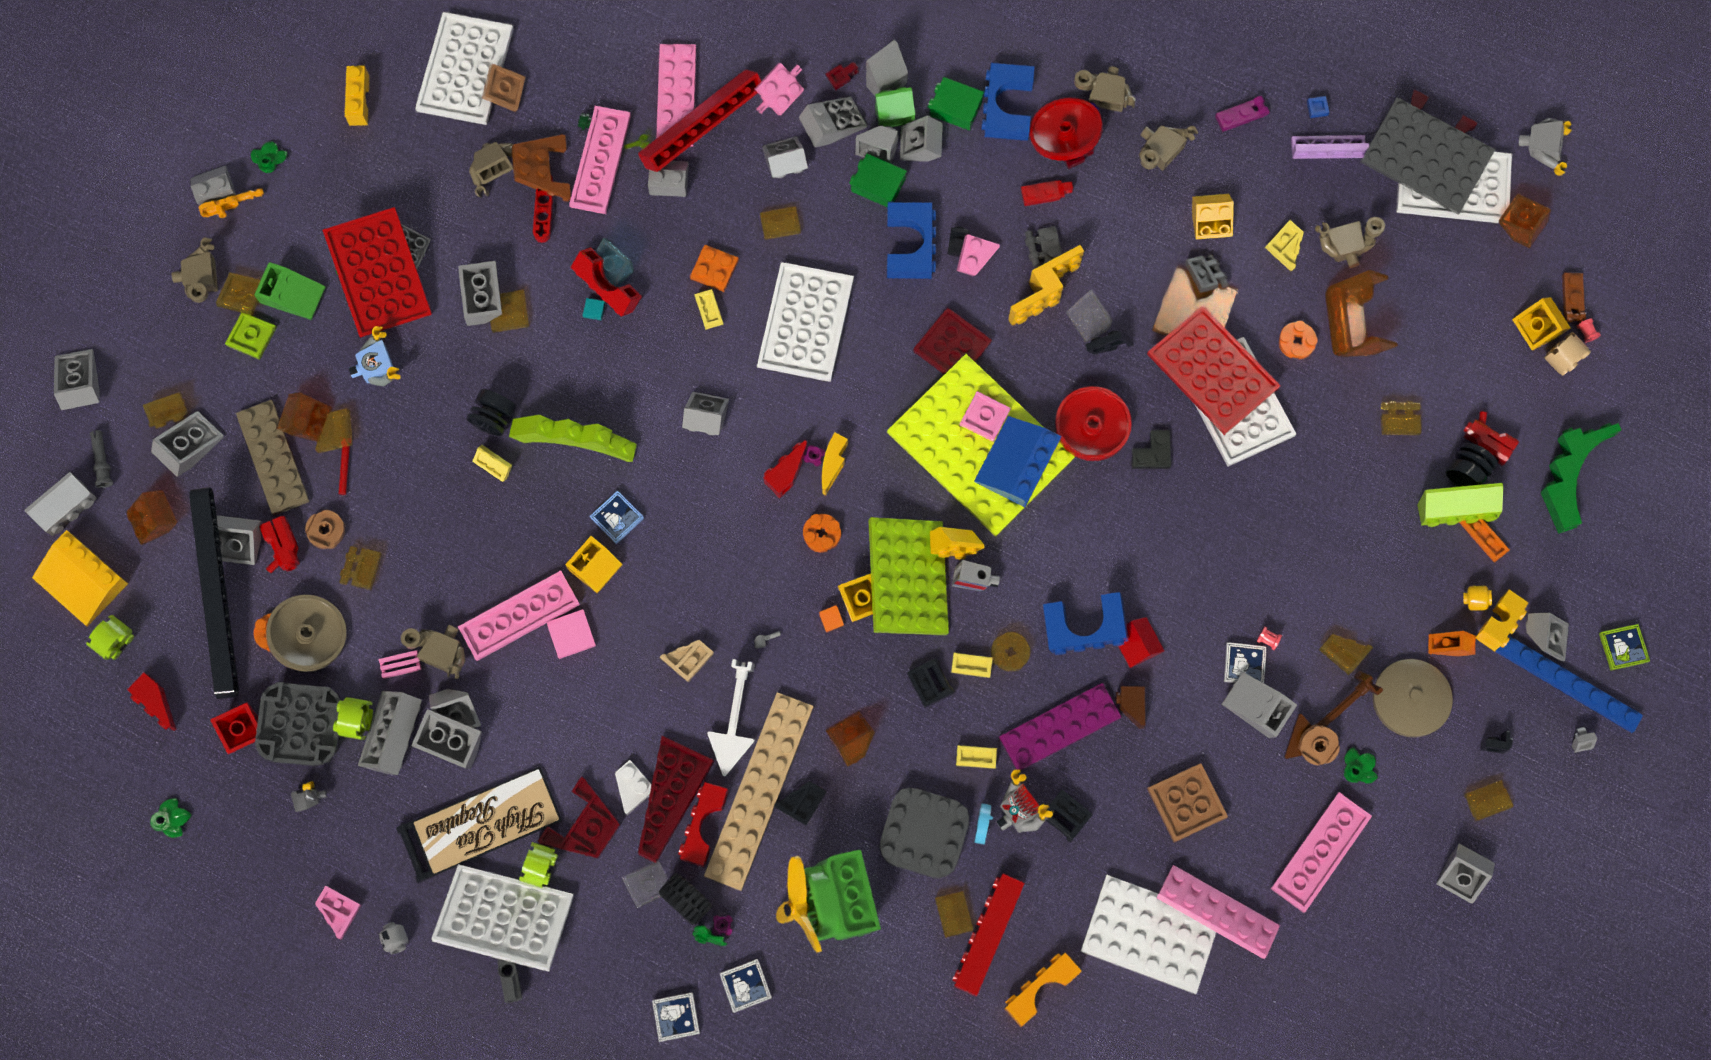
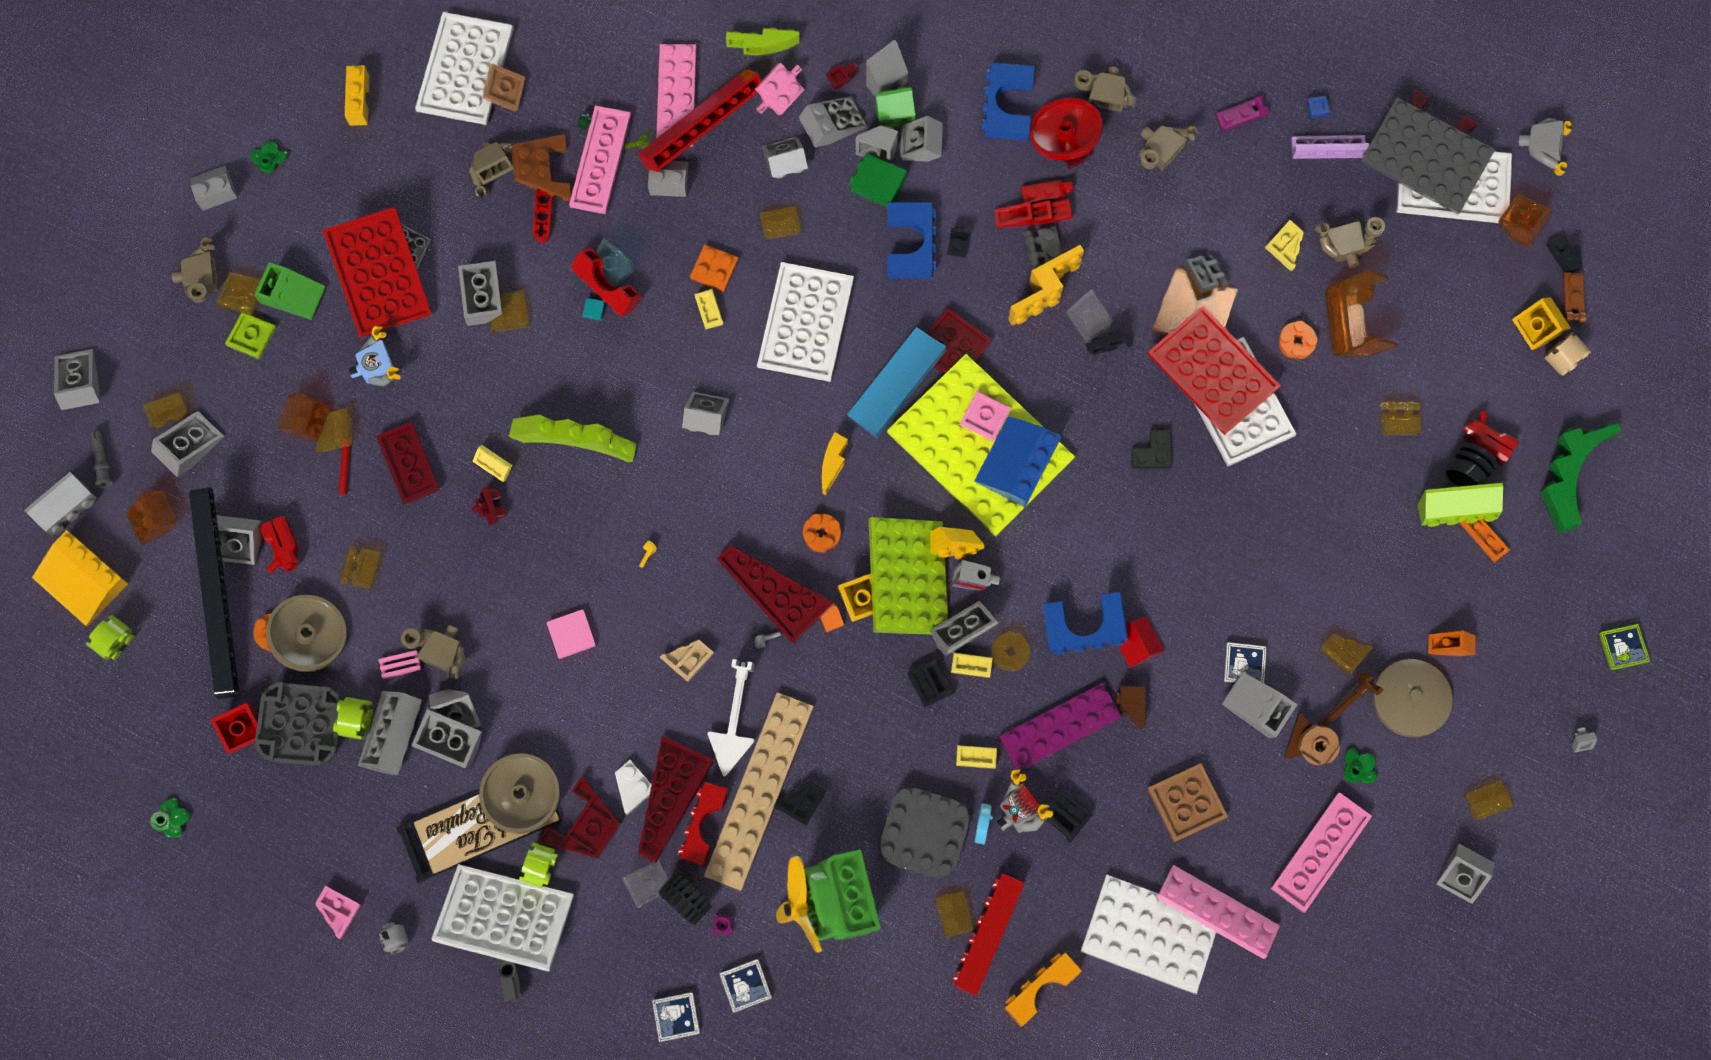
red slope [127,673,176,731] -> none
light orange piece [198,188,264,218] -> none
dark tan plate [236,400,310,516] -> none
flat silver piece [291,781,327,812] -> none
medium nougat plate [305,510,345,549] -> none
bright pink plate [458,571,580,661] -> none
black wheel [466,389,516,436] -> none
yellow slope [565,536,622,594] -> none
tile [590,491,644,544] -> none
green plate [693,926,727,946] -> none
red slope [763,440,808,499] -> none
magenta plate [803,445,825,466] -> none
clear orange slope [825,711,875,767] -> none
green brick [928,77,984,131] -> none
bright pink wing [957,235,1000,276] -> none
red dish [1055,386,1132,461] -> none
yellow slope [1192,194,1233,239] -> none
coral bush [1257,626,1282,650] -> none
yellow head [1463,586,1492,611] -> none
yellow arch [1475,589,1529,652] -> none
black bracket [1480,730,1513,754] -> none
blue plate [1495,635,1643,733] -> none
light grey slope [1526,613,1569,661] -> none
coral bush [1577,318,1601,343] -> none
none -> dark red plate [376,421,440,505]
none -> dark red hips [472,486,506,526]
none -> dark tan dish [479,753,560,834]
none -> yellow hand [639,541,657,568]
none -> dark red wing [717,546,835,643]
none -> lime slope [726,28,800,55]
none -> dark azure arch [847,327,946,438]
none -> light grey slope [930,601,998,657]
none -> red slope [994,199,1073,228]
none -> black slope [1546,234,1582,273]

